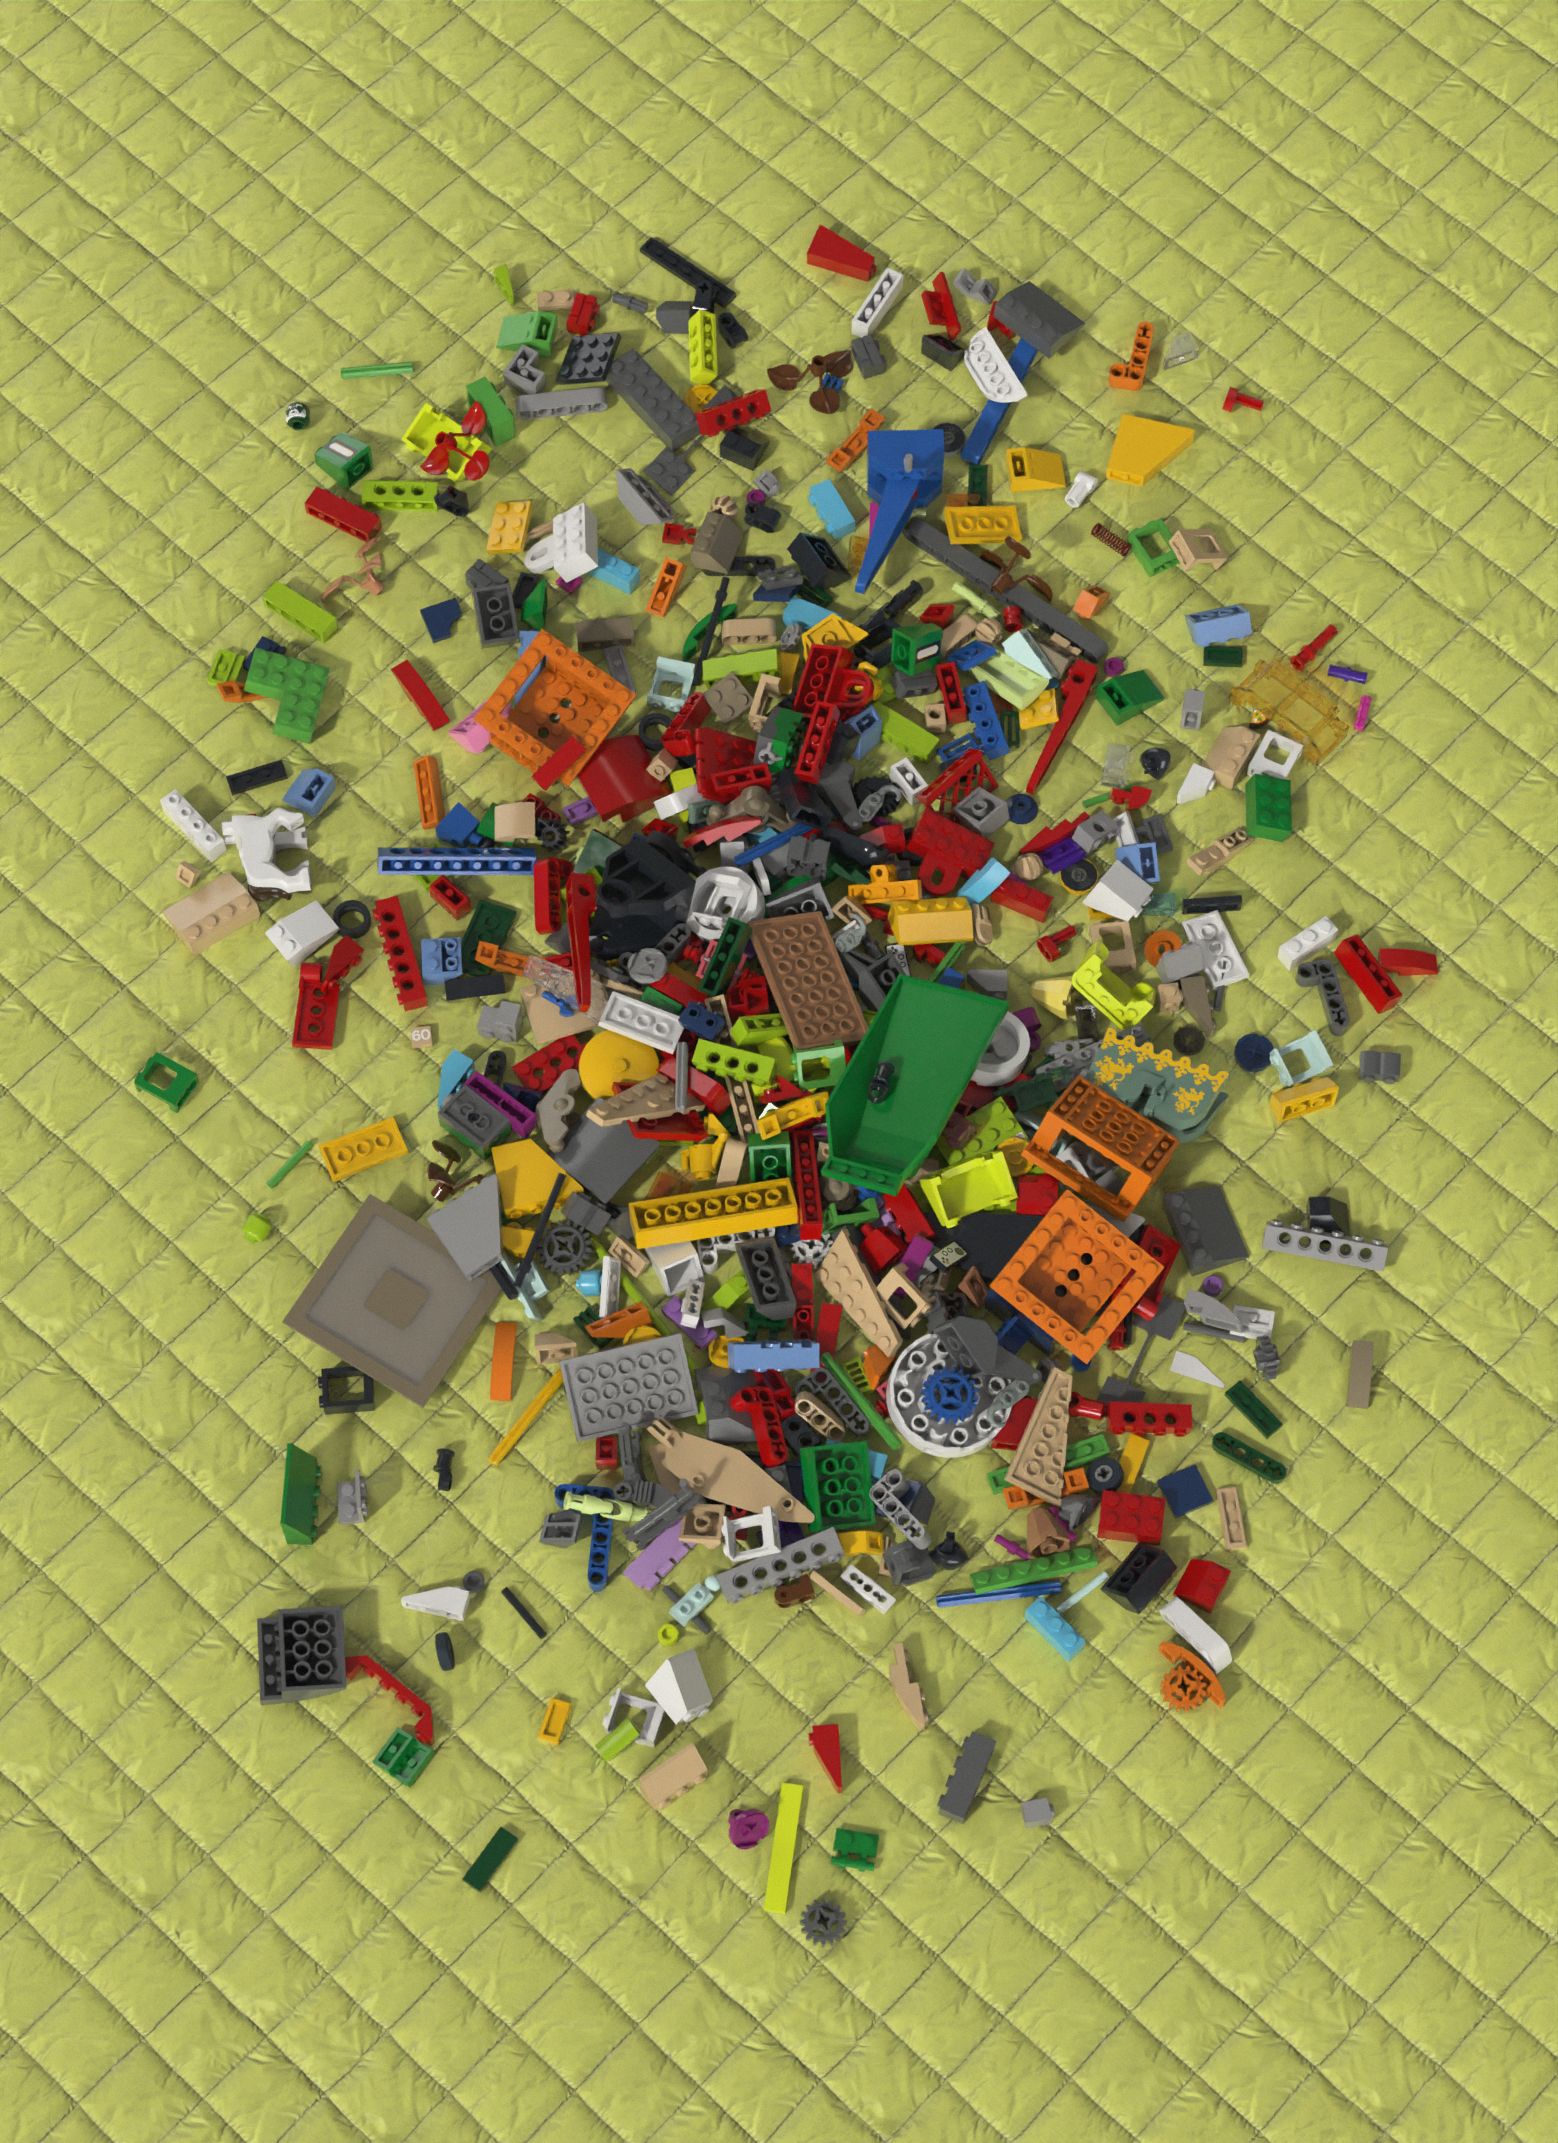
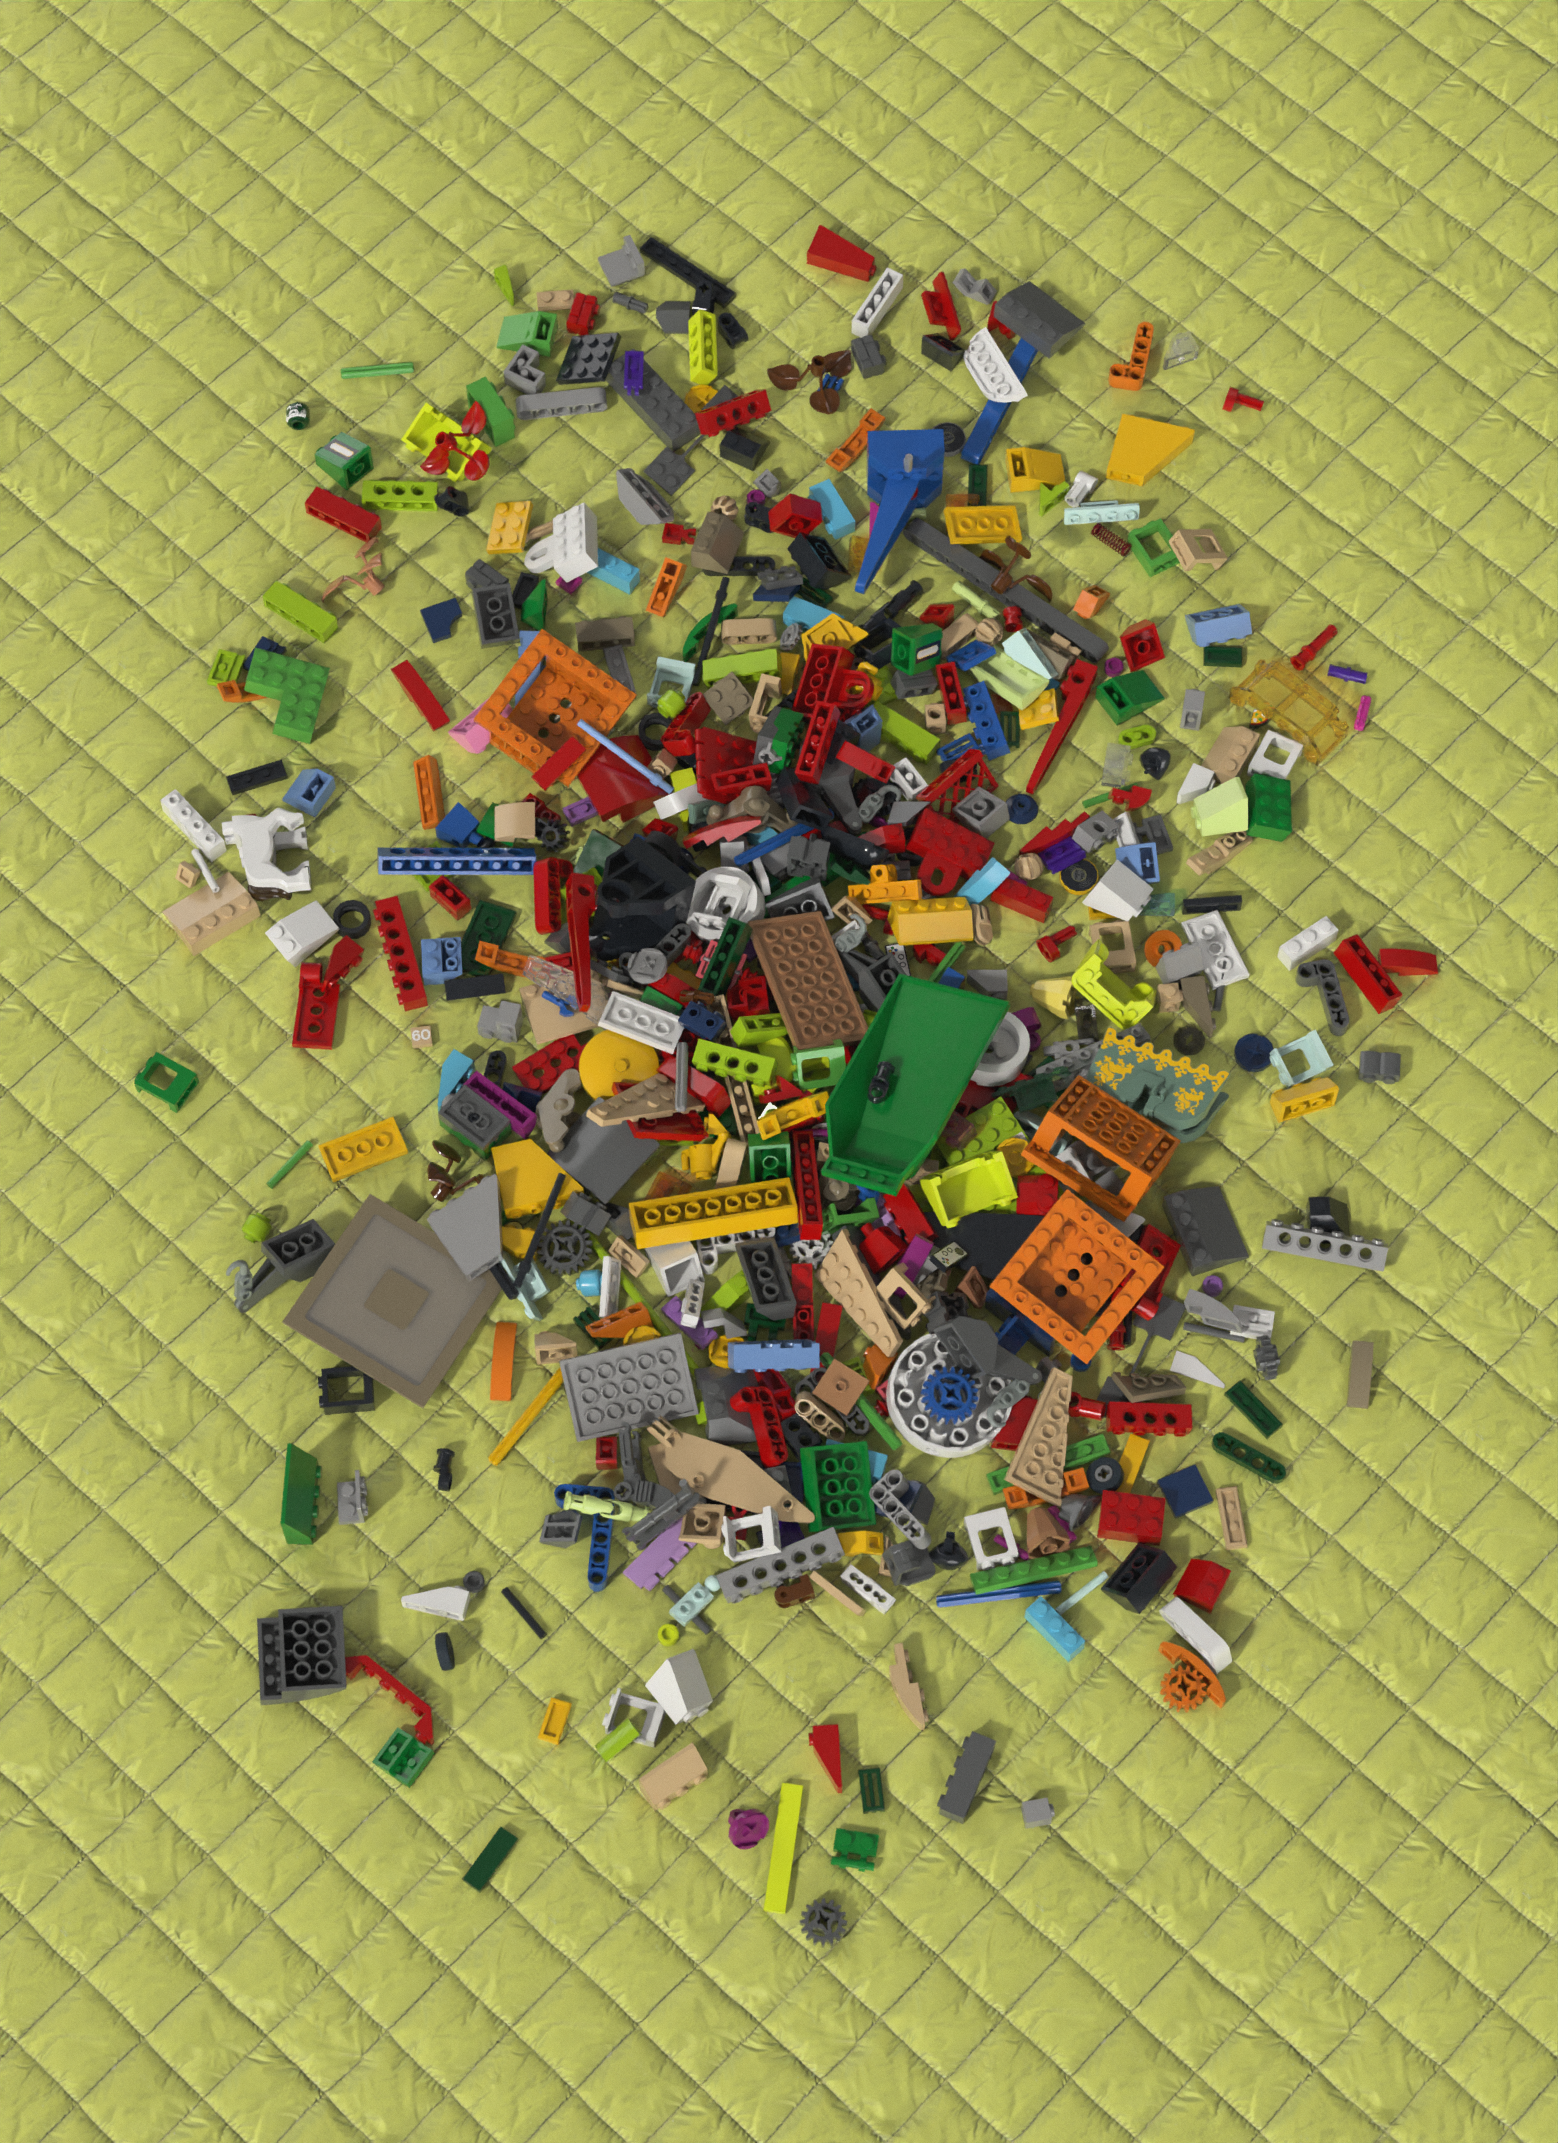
none -> white piece [191,849,220,893]
none -> dark grey slope [226,1219,335,1313]
none -> light blue bar [577,719,674,794]
none -> light grey bracket [598,235,645,287]
none -> dark purple hinge [624,351,644,396]
none -> lime head [657,690,686,718]
none -> reddish brown axle [679,990,716,1005]
none -> red brick [768,493,823,538]
none -> medium nougat plate [812,1358,870,1416]
none -> red slope [836,740,896,783]
none -> dark green tile [858,1768,885,1814]
none -> dark grey slope [888,801,930,826]
none -> white window [964,1507,1019,1571]
none -> lime slope [1039,481,1070,517]
none -> light aqua bracket [1064,500,1140,525]
none -> dark tan wing [1112,1372,1186,1403]
none -> lime plate [1118,725,1156,750]
none -> red slope [1120,619,1165,672]
none -> yellowish green slope [1191,777,1248,837]

